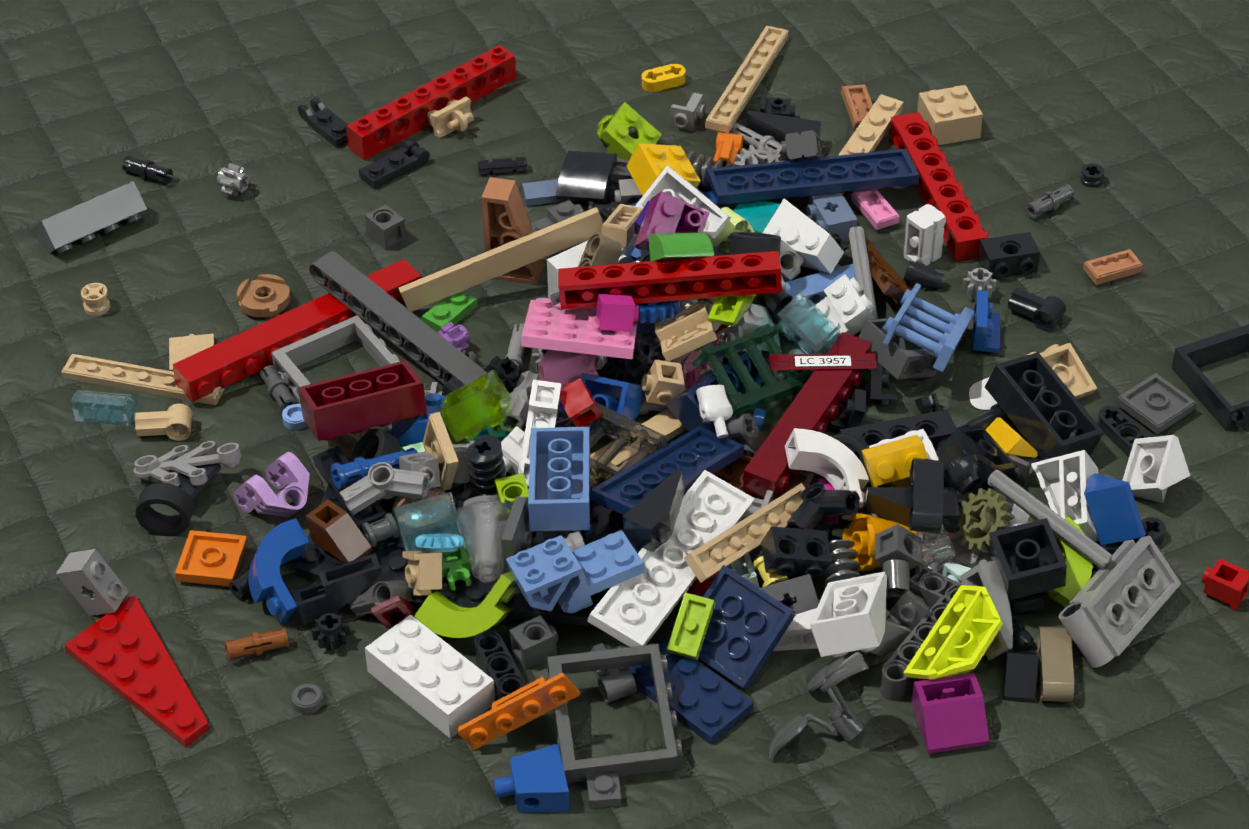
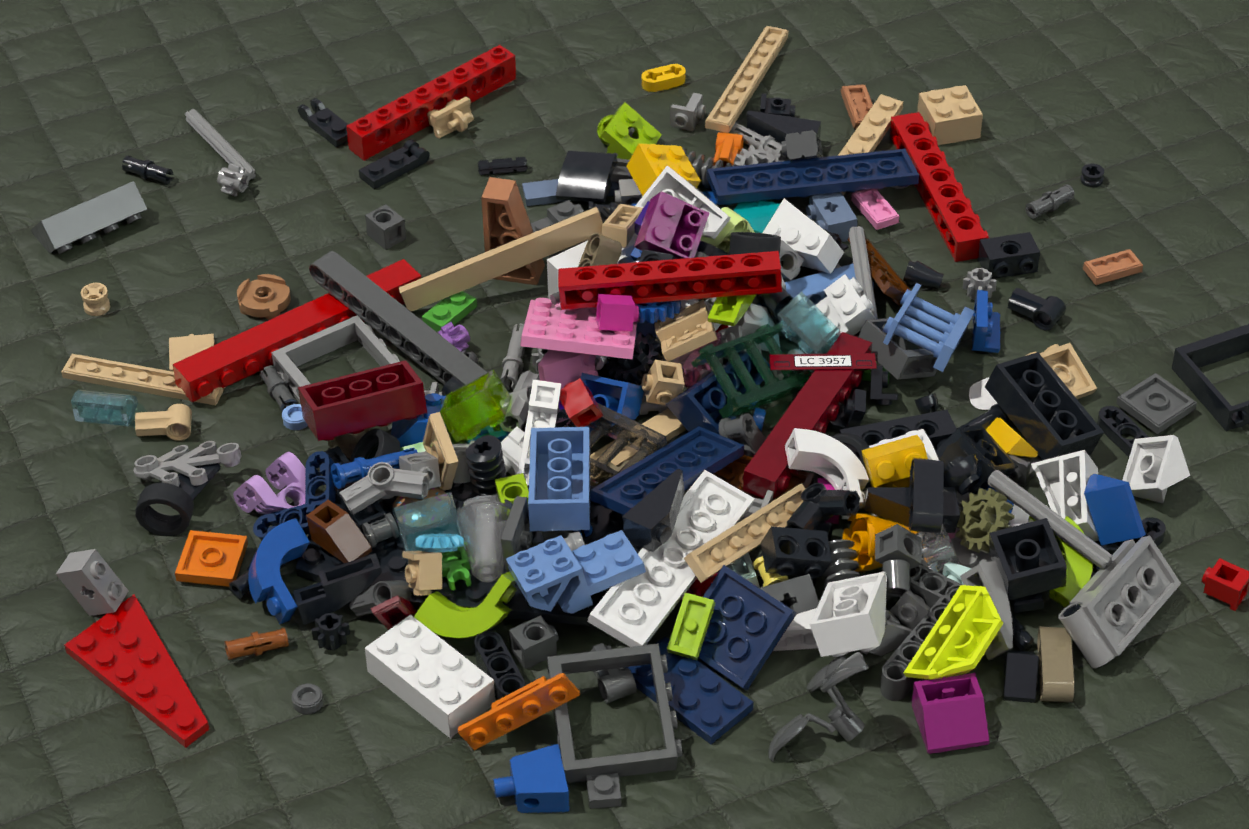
black gear [484,356,520,391] -> none
bright green brick [648,232,714,261] -> none
white piece [696,385,733,438] -> none
white brick [904,204,946,265] -> none
none -> light grey axle [185,109,256,180]
none -> dark blue beam [253,451,336,541]

